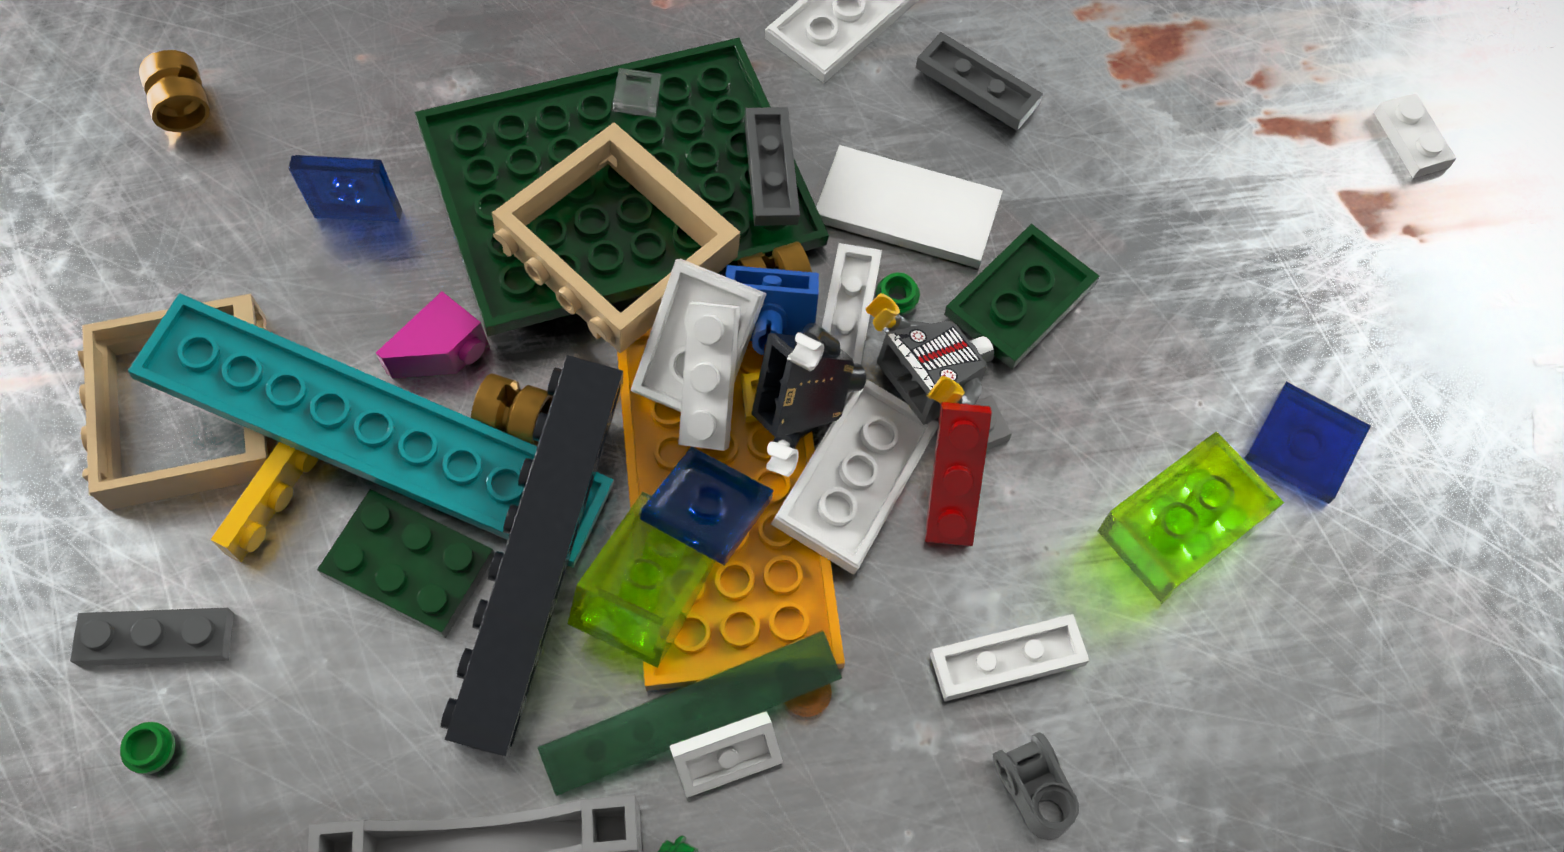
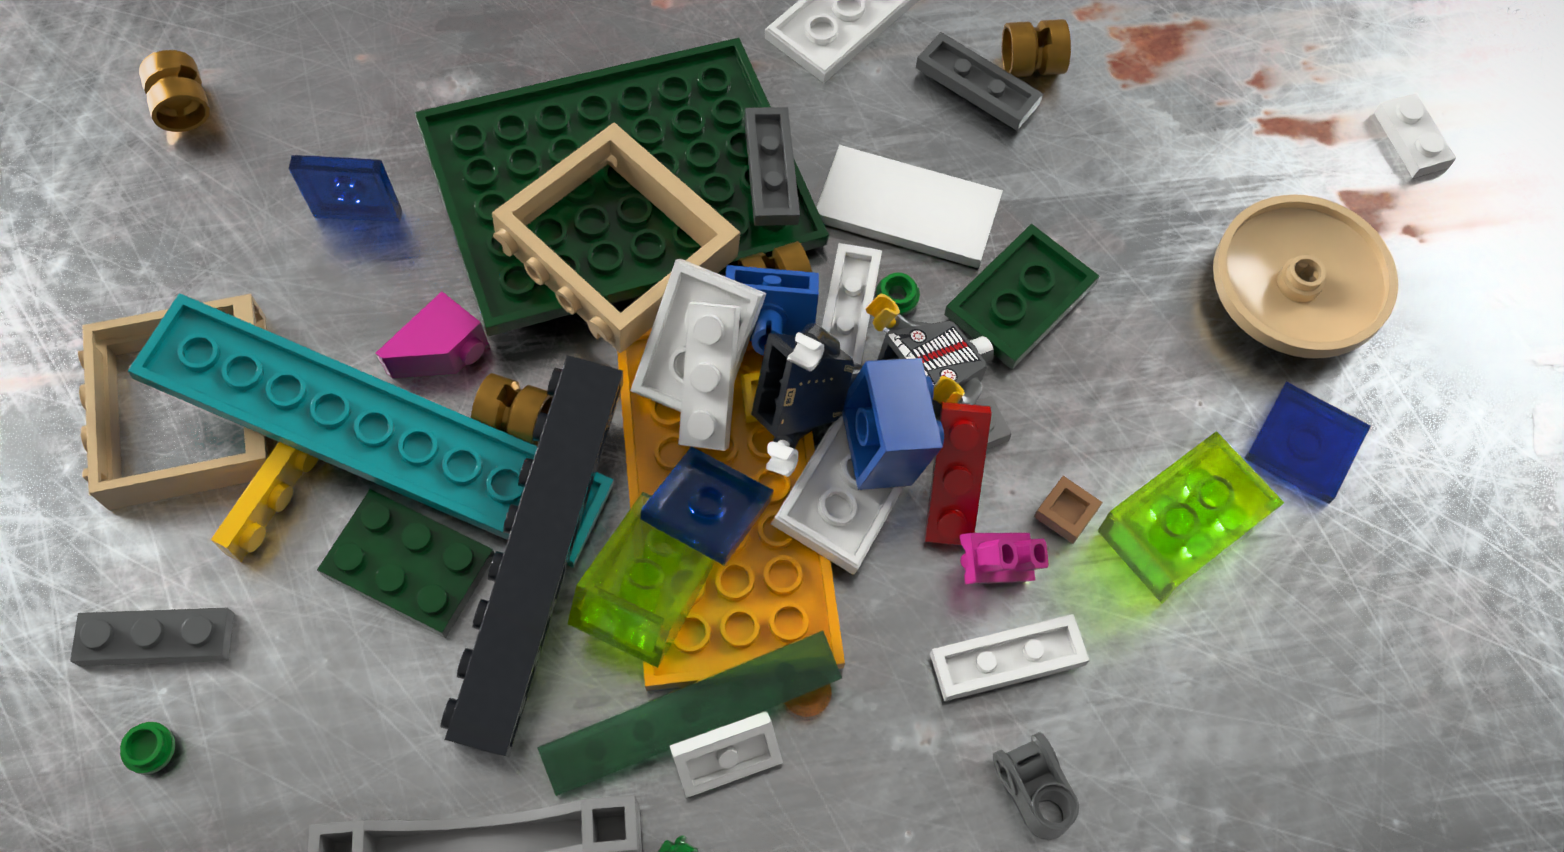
clear tile [613,68,661,117] -> none
none -> blue brick [842,358,944,490]
none -> dark pink hips [960,533,1049,584]
none -> pearl gold wheel [1001,19,1071,77]
none -> medium nougat plate [1034,476,1103,544]
none -> tan dish [1213,194,1398,358]

